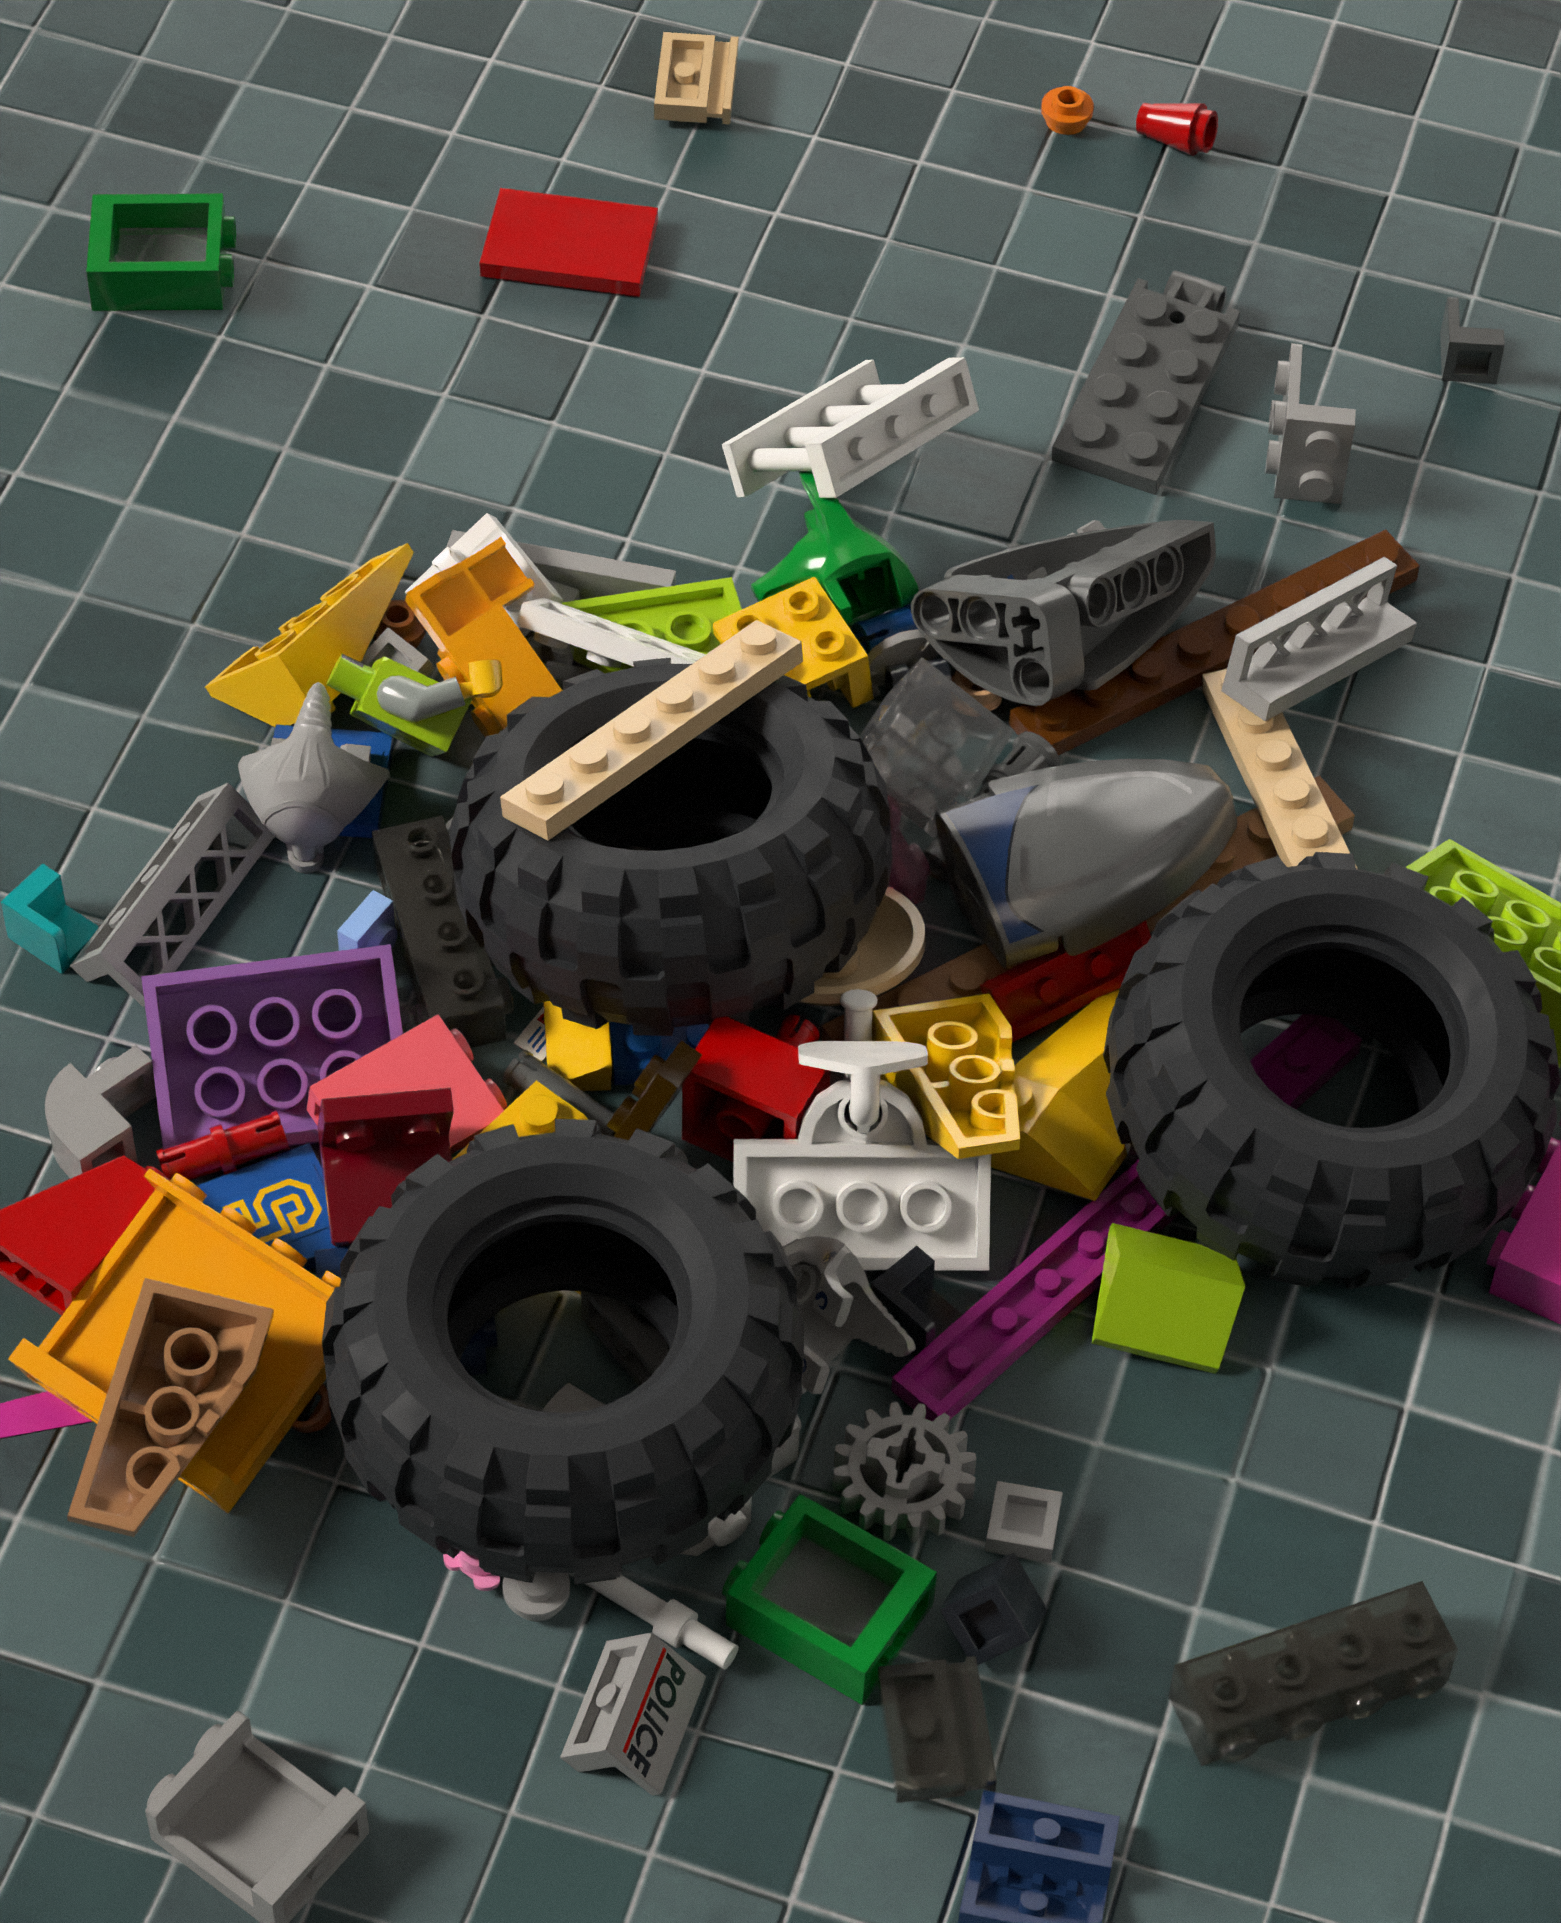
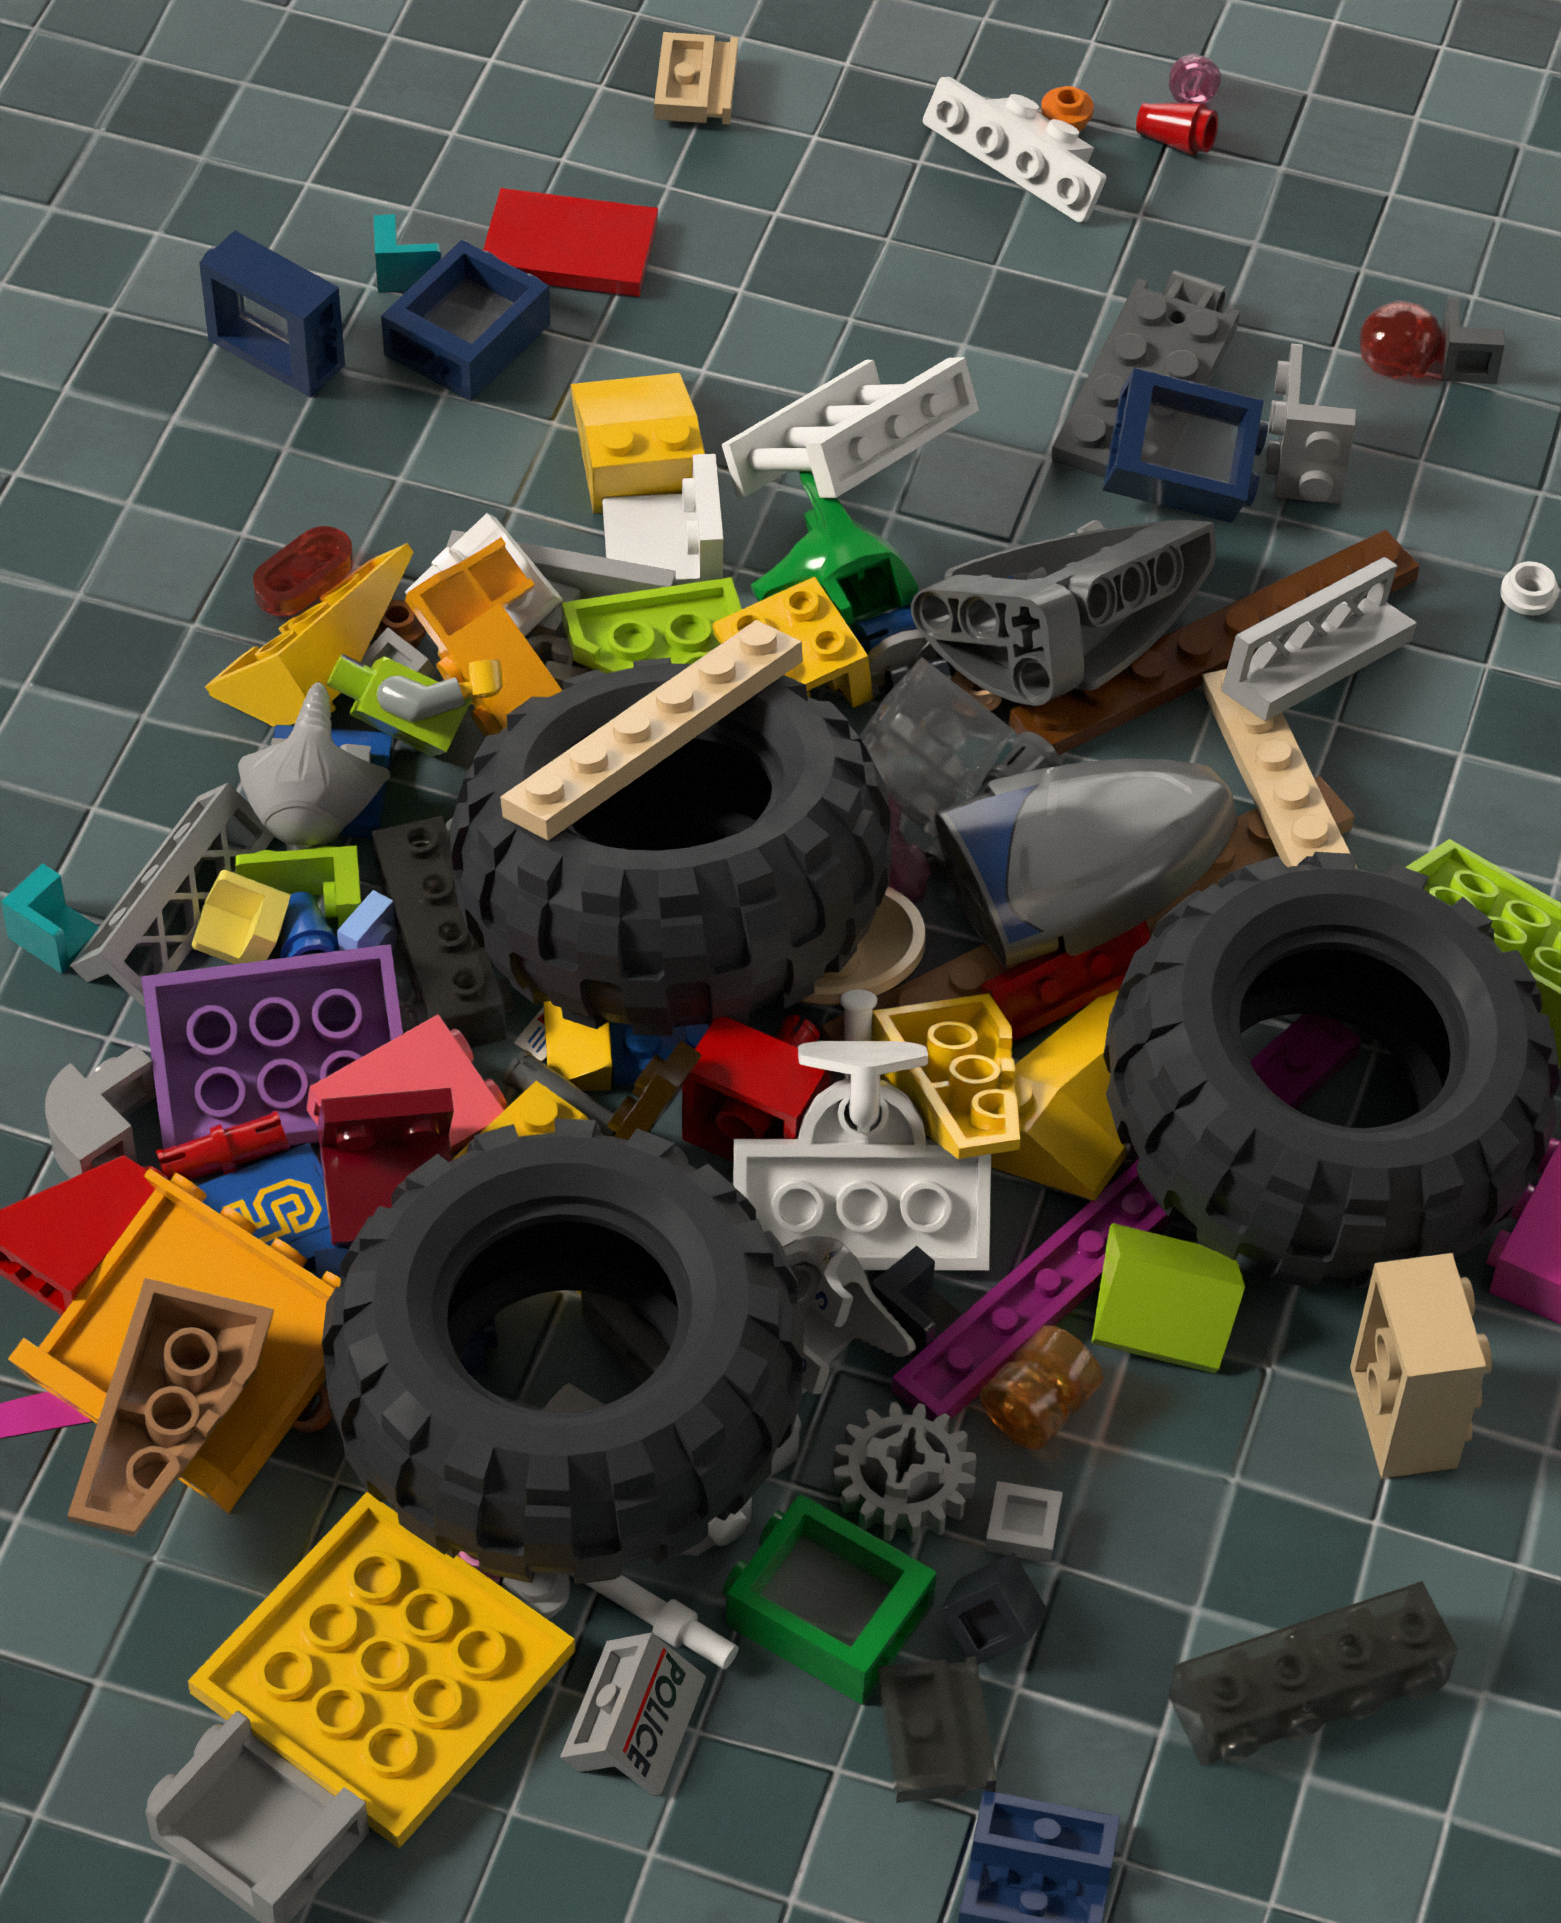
green window [86,193,237,311] -> none
white plate [516,598,706,668] -> none
none -> yellow plate [188,1492,575,1849]
none -> light yellow panel [192,870,291,964]
none -> dark blue window [199,230,345,398]
none -> lime bracket [235,845,361,928]
none -> clear red plate [253,526,353,616]
none -> blue cone [280,892,339,958]
none -> teal panel [373,214,441,293]
none -> dark blue window [381,240,550,401]
none -> yellow slope [570,373,705,514]
none -> white bracket [603,454,723,585]
none -> white bracket [923,77,1106,223]
none -> clear orange wheel [980,1326,1103,1450]
none -> dark blue window [1102,367,1268,523]
none -> clear pink plate [1169,54,1221,103]
none -> tan brick [1350,1253,1492,1479]
none -> clear red hair [1359,300,1443,378]
none -> white plate [1501,561,1559,615]

